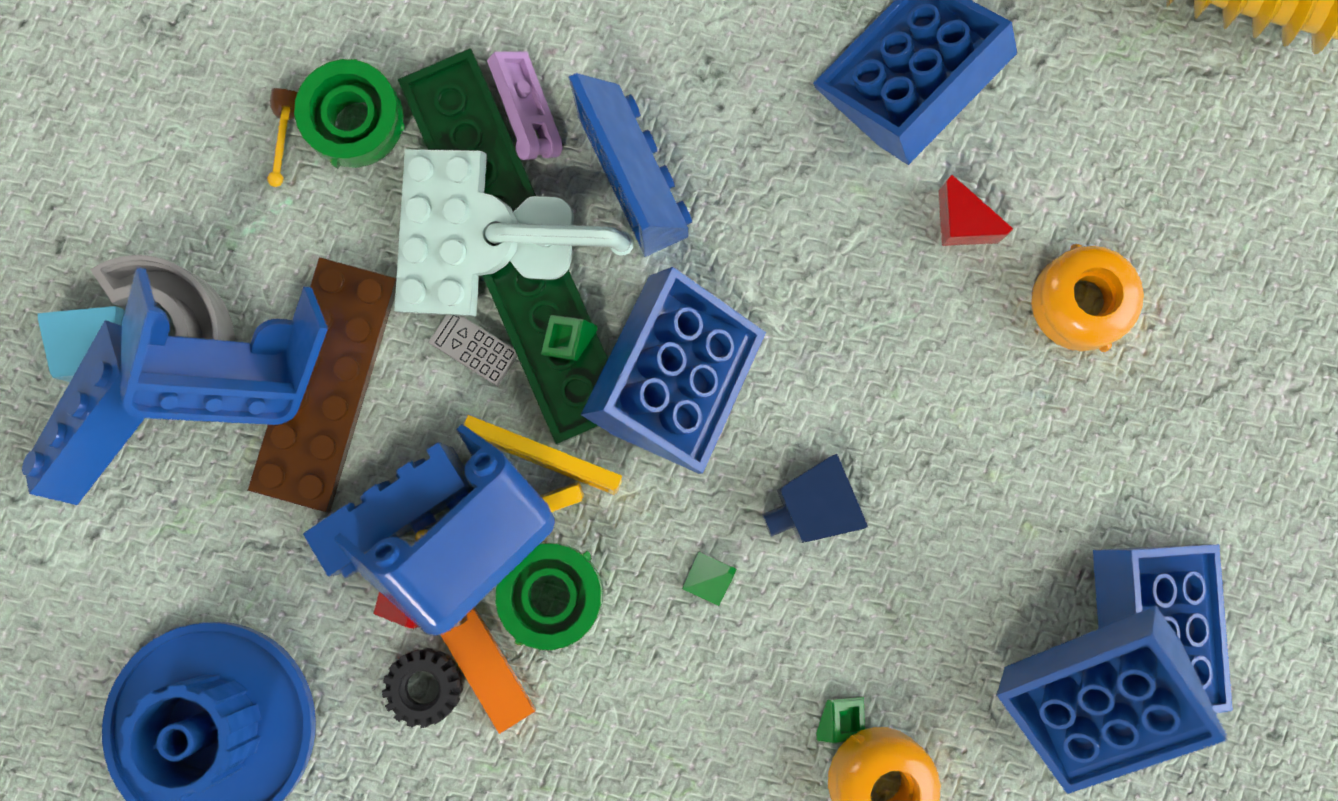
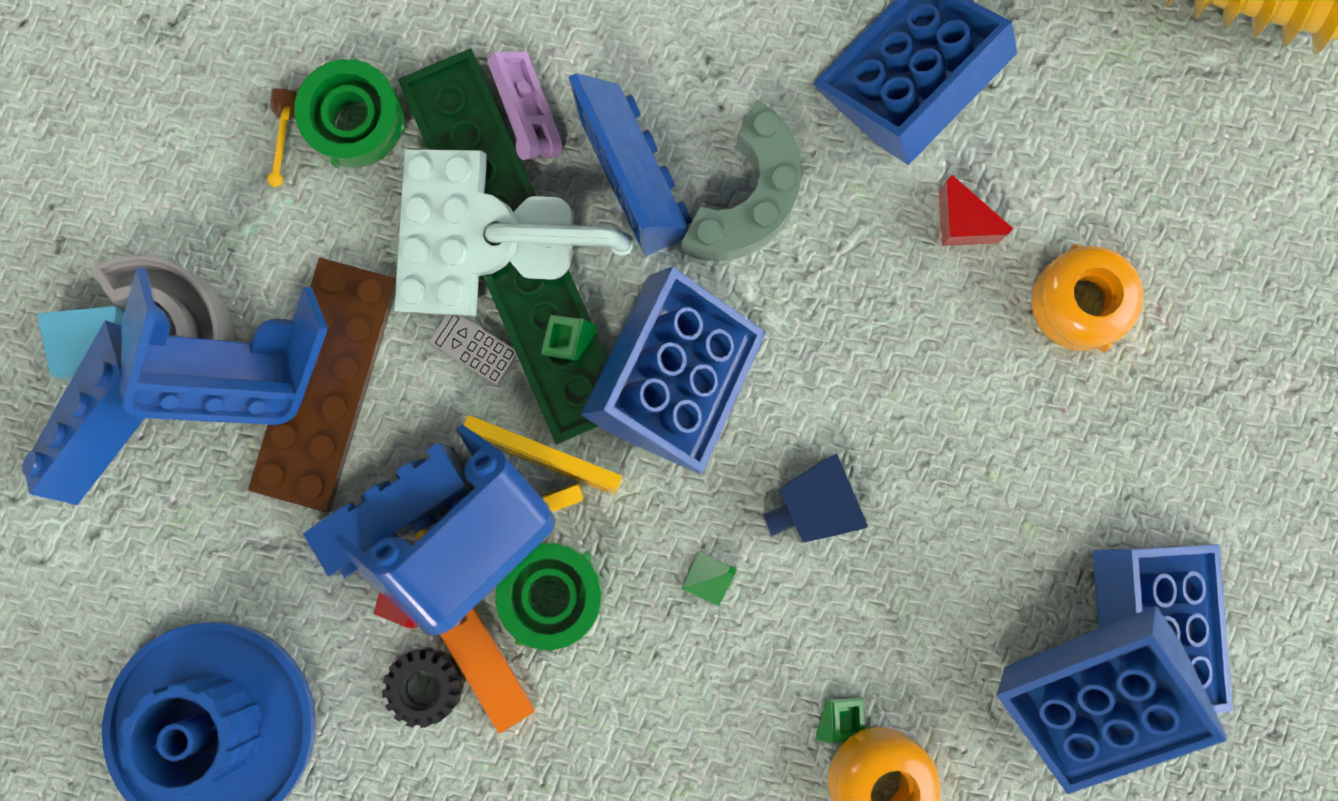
none -> sand green brick [681,99,801,261]

